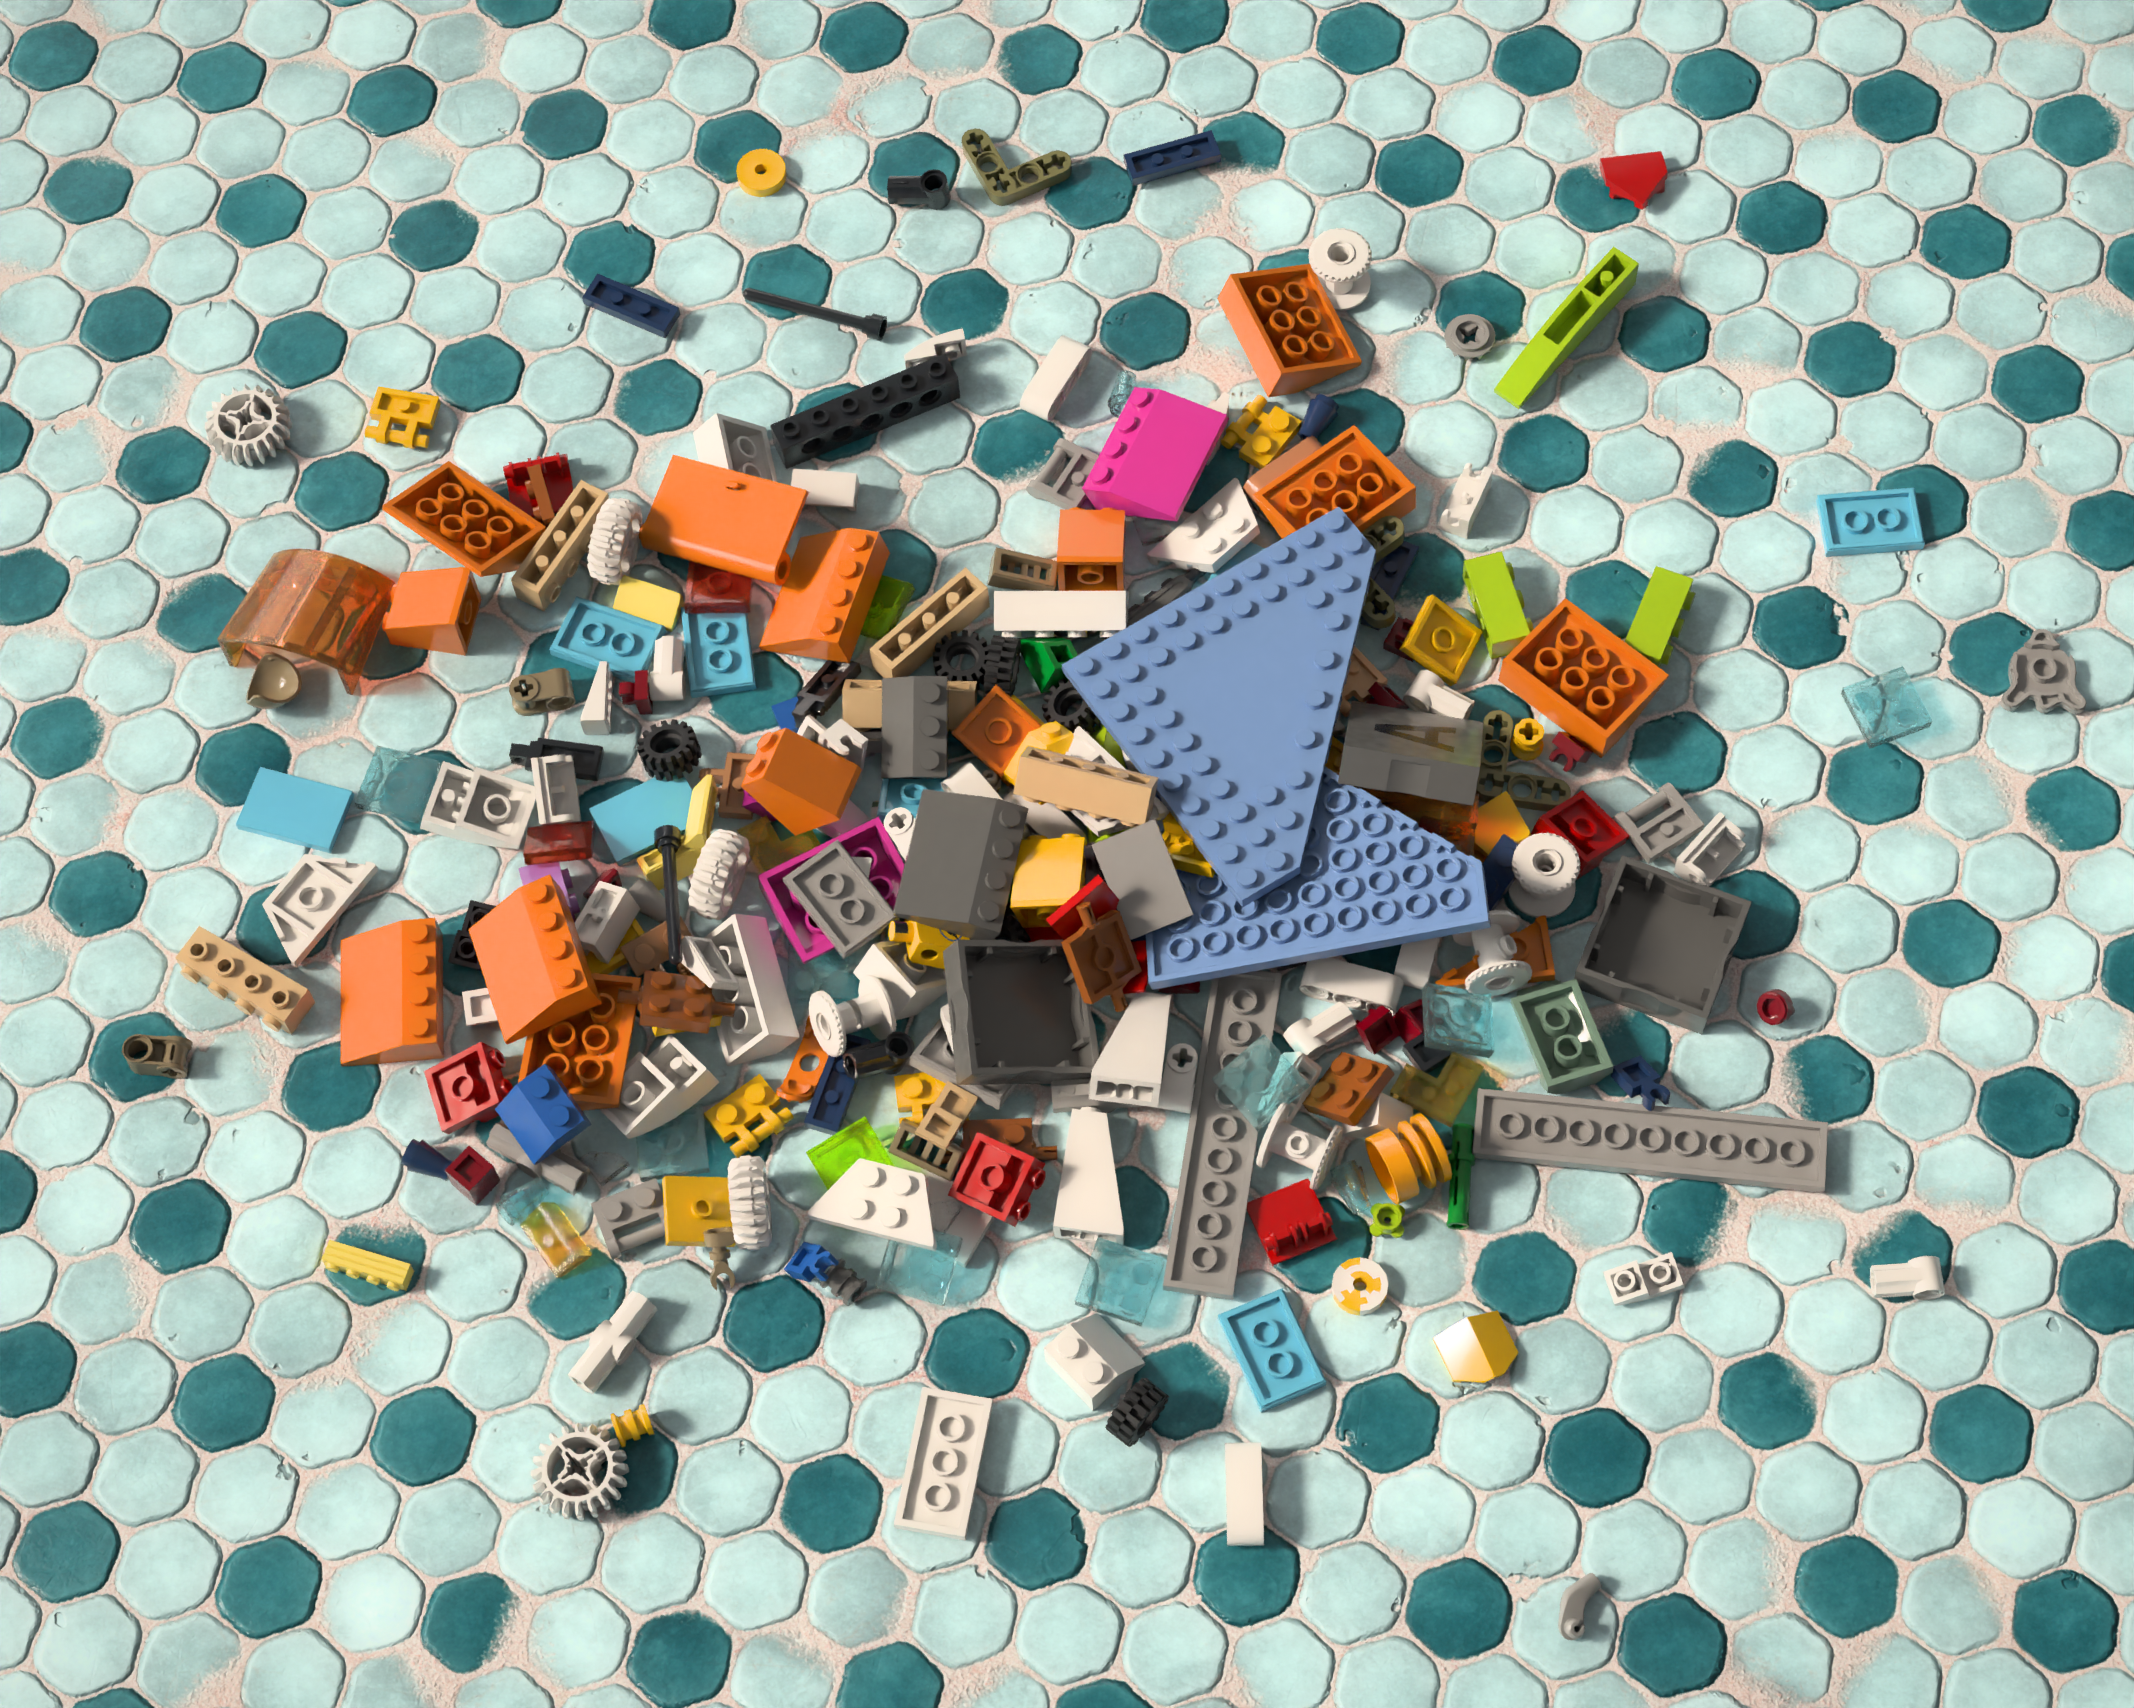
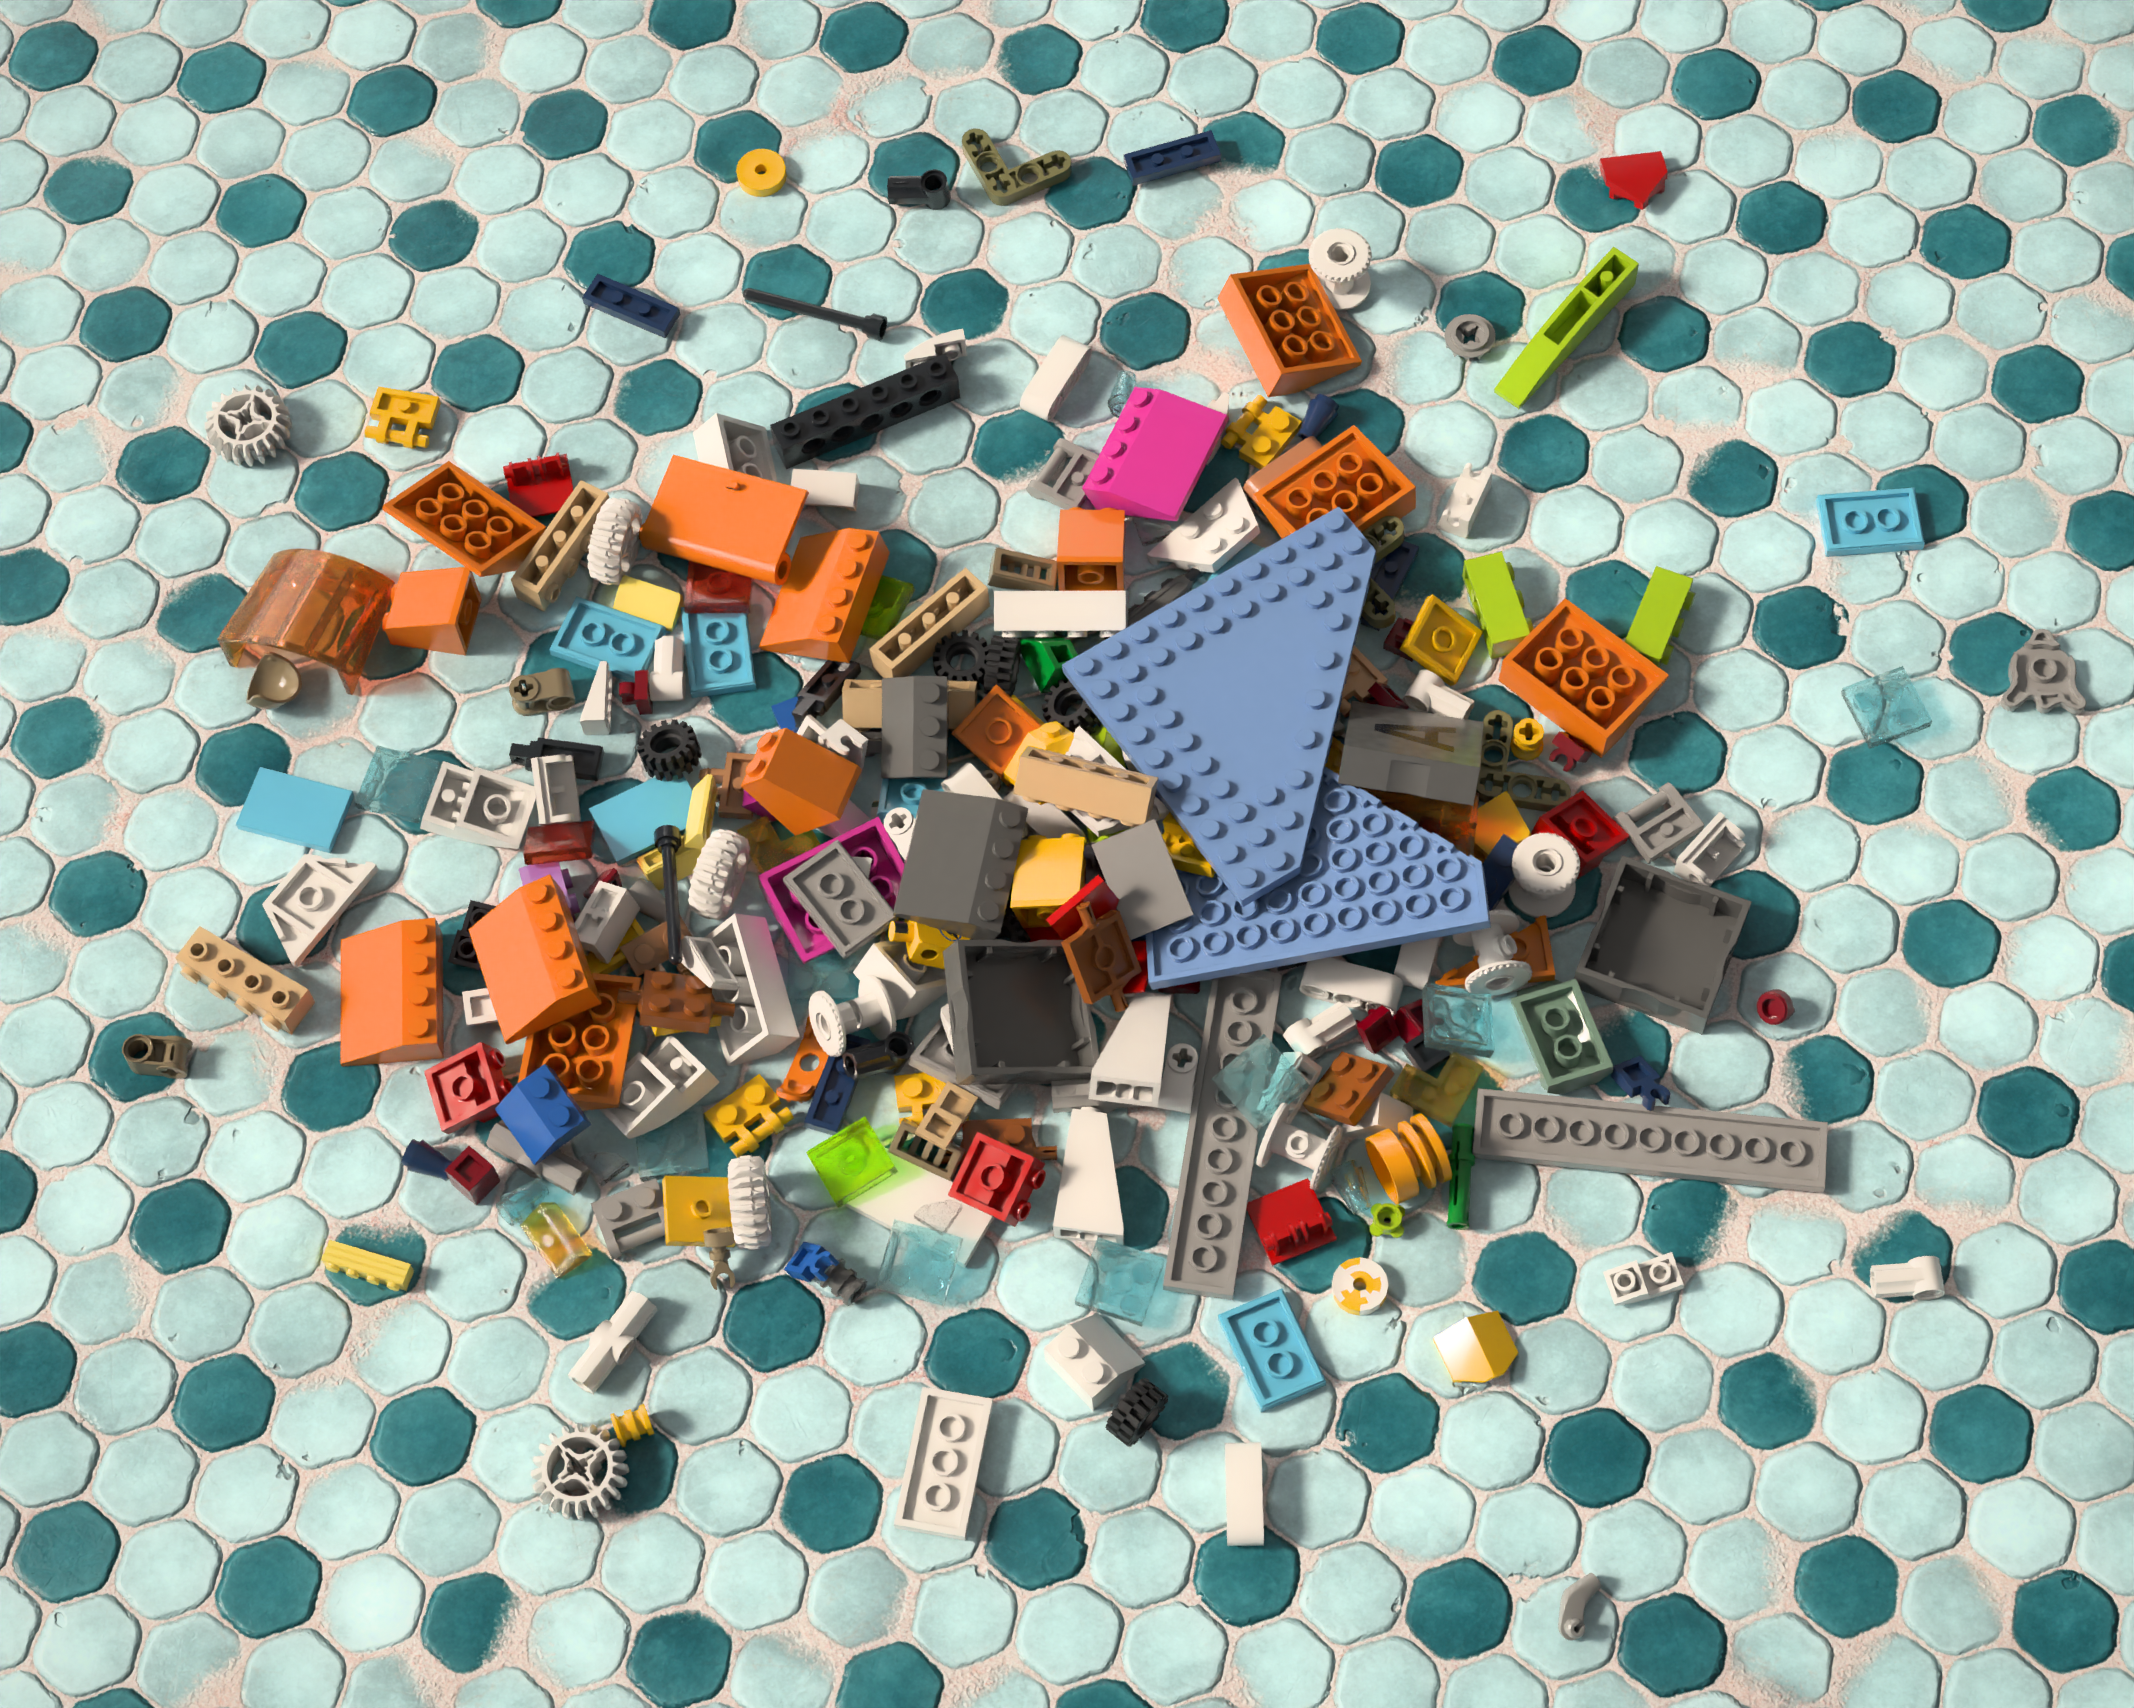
dark orange plate [525,464,555,529] -> none
white wing [807,1158,937,1251] -> none

